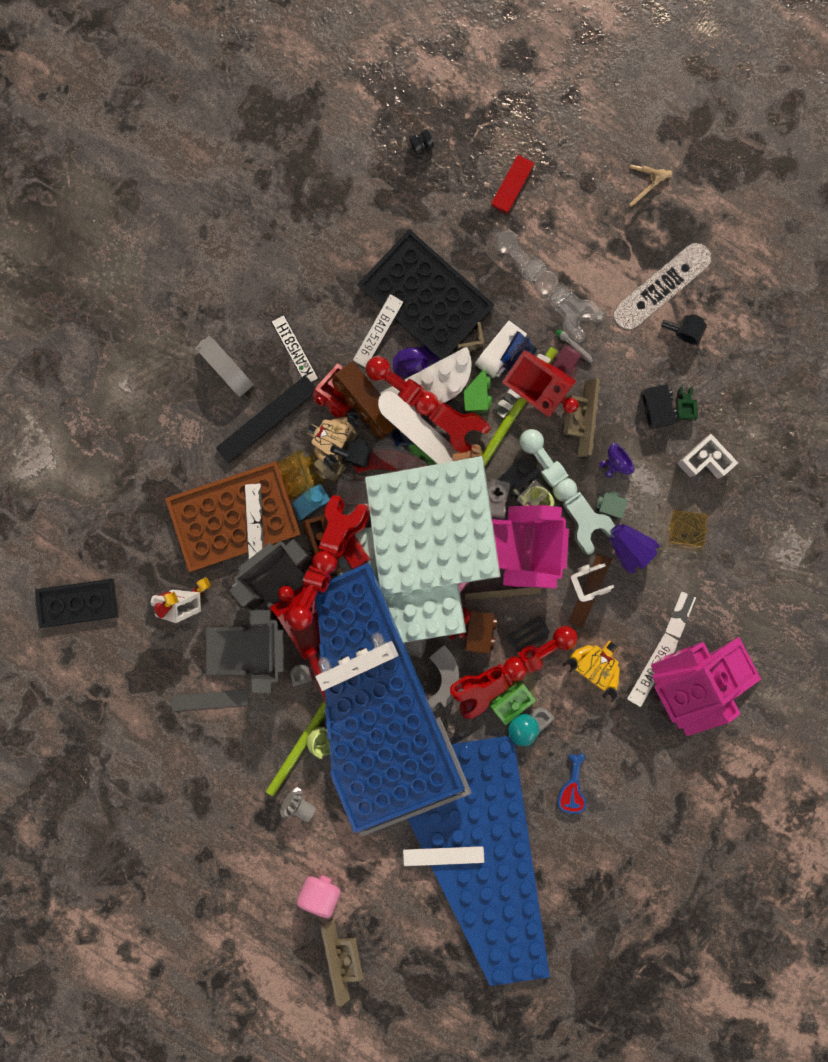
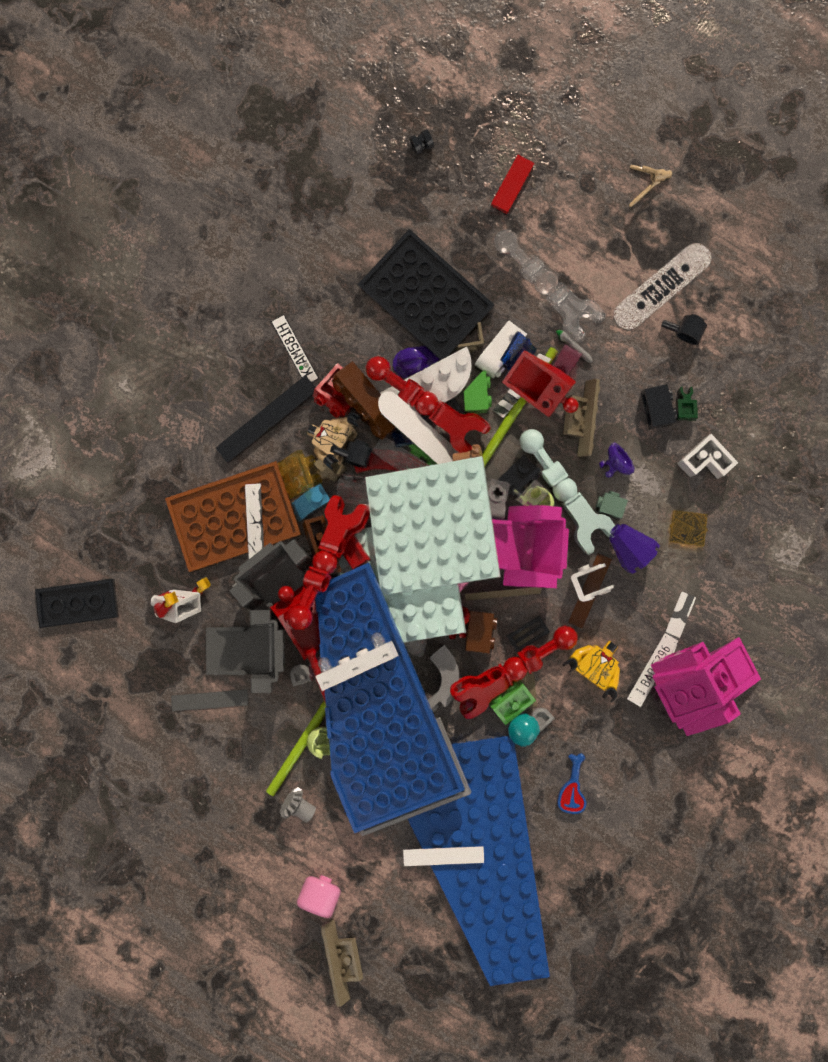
light grey arch [195,336,254,398] -> none
white sticker [353,294,403,368] -> none

